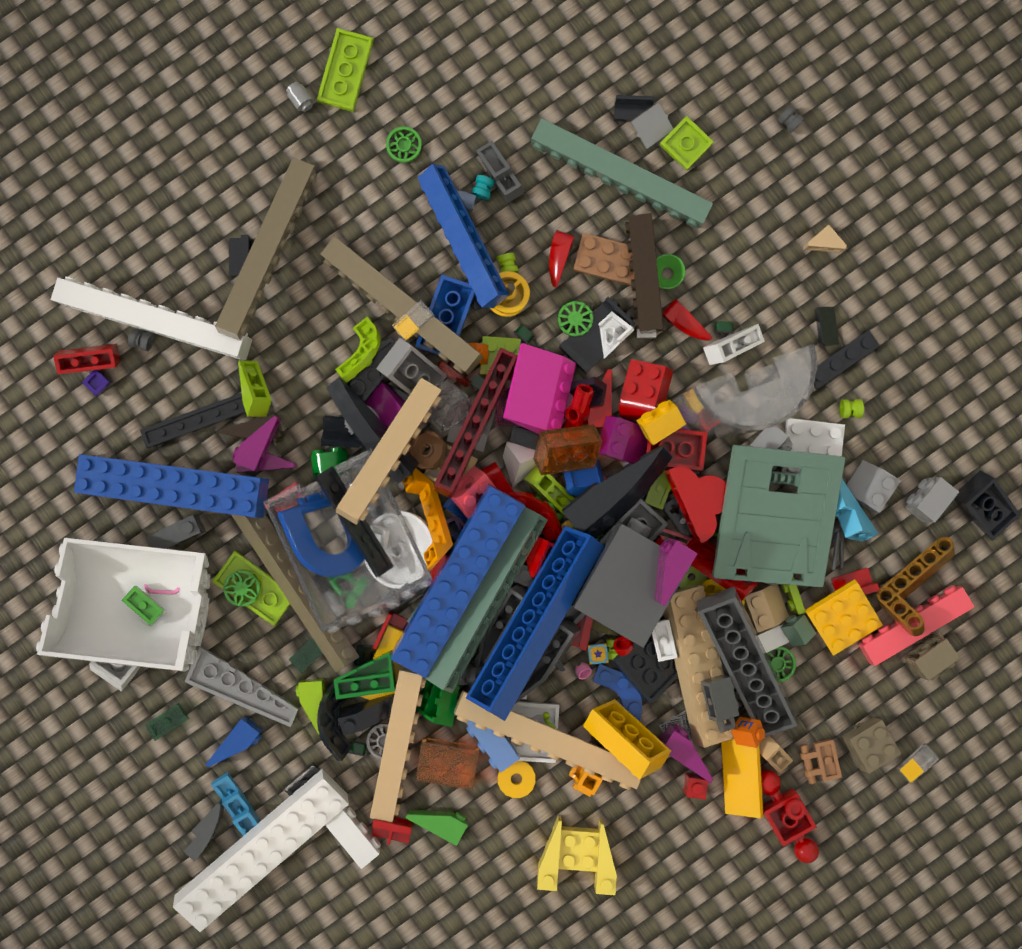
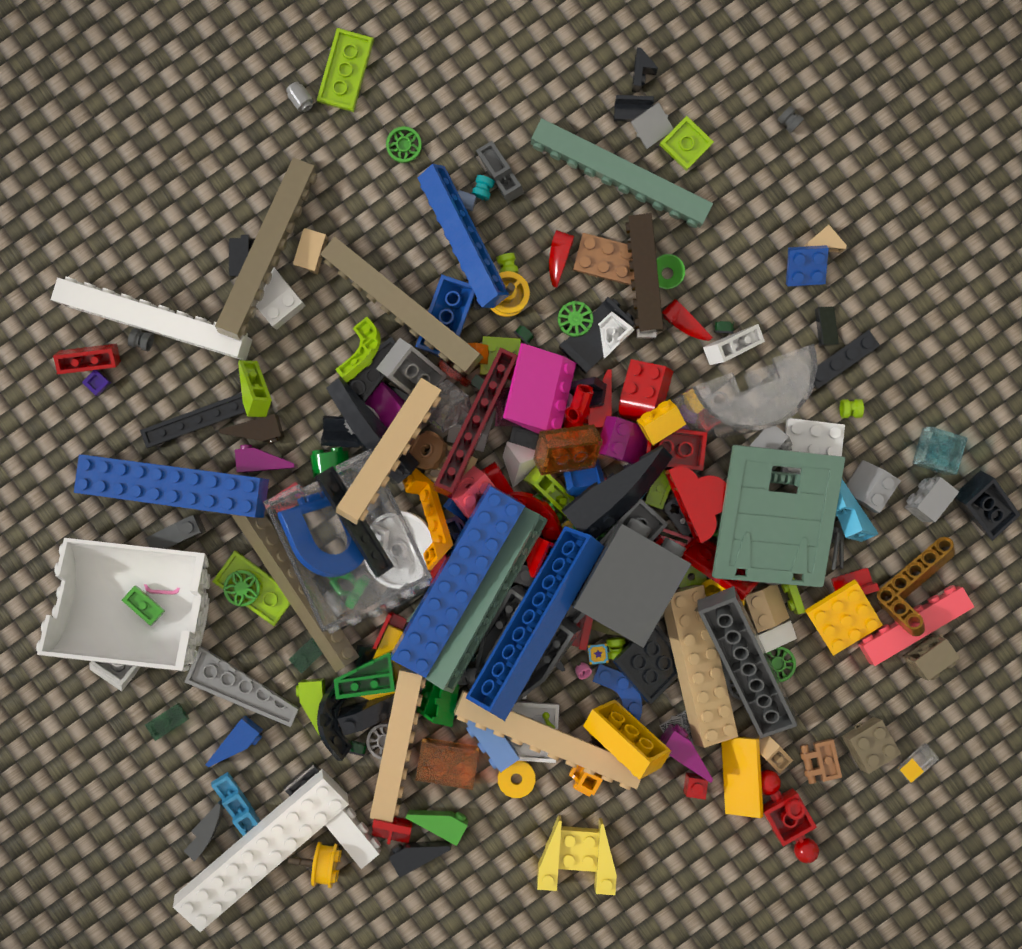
magenta slope [232,416,281,472] -> none
clear tile [392,300,435,341] -> none
red tile [613,636,634,656] -> none
white plate [652,619,678,662] -> none
magenta slope [654,538,698,607] -> none
dark grey brick [701,675,739,733] -> none
orange brick [731,717,765,748] -> none
sand green brick [780,614,817,647] -> none
none -> white slope [256,267,306,330]
none -> yellow wheel [288,842,342,888]
none -> tan panel [293,228,329,275]
none -> black slope [389,841,452,878]
none -> black slope [632,47,658,92]
none -> blue plate [786,245,829,286]
none -> clear light blue brick [912,426,968,475]

